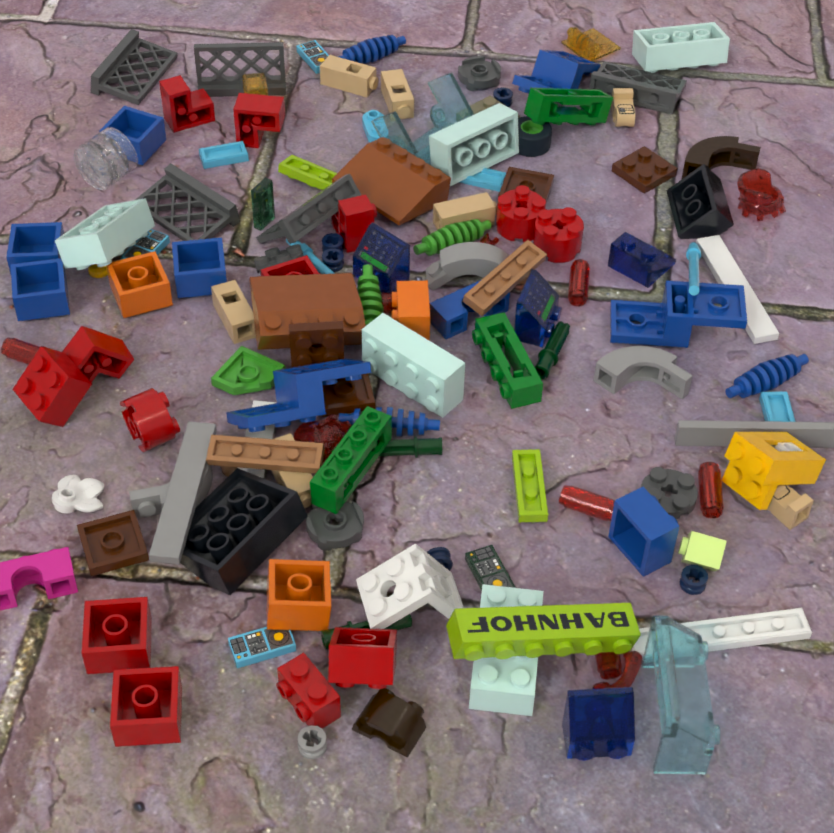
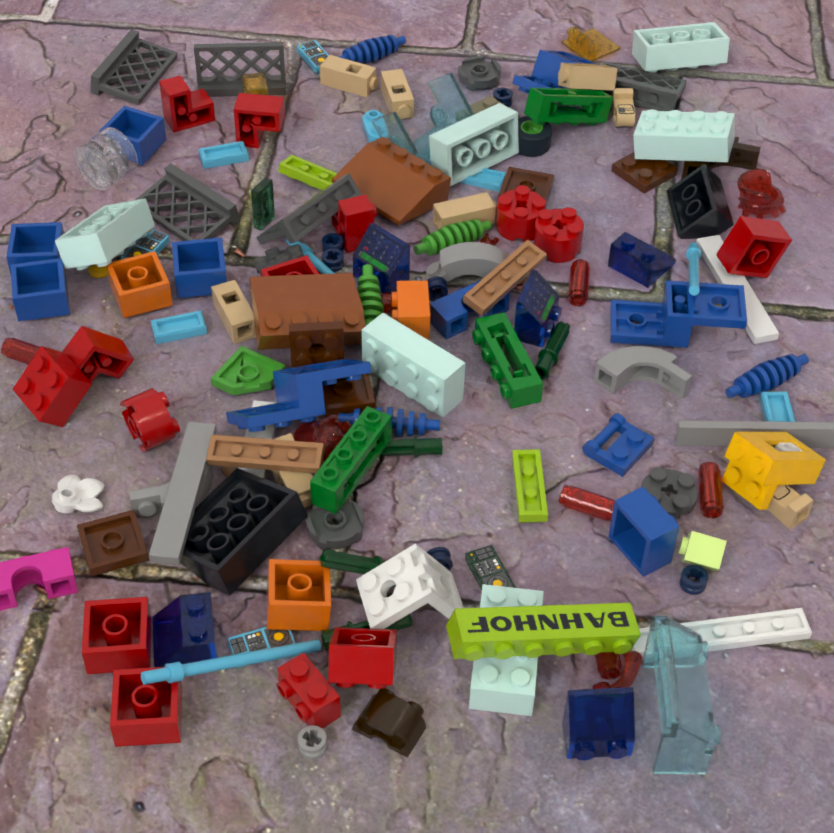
none -> medium azure bar [141,639,321,685]
none -> medium azure tile [150,311,207,344]
none -> clear blue slope [152,592,217,667]
none -> dark green axle [319,550,387,574]
none -> dark blue bush [428,276,448,301]
none -> tan brick [558,63,618,91]
none -> blue plate [582,413,654,477]
none -> light aqua brick [633,109,735,162]
none -> red brick [716,216,792,278]

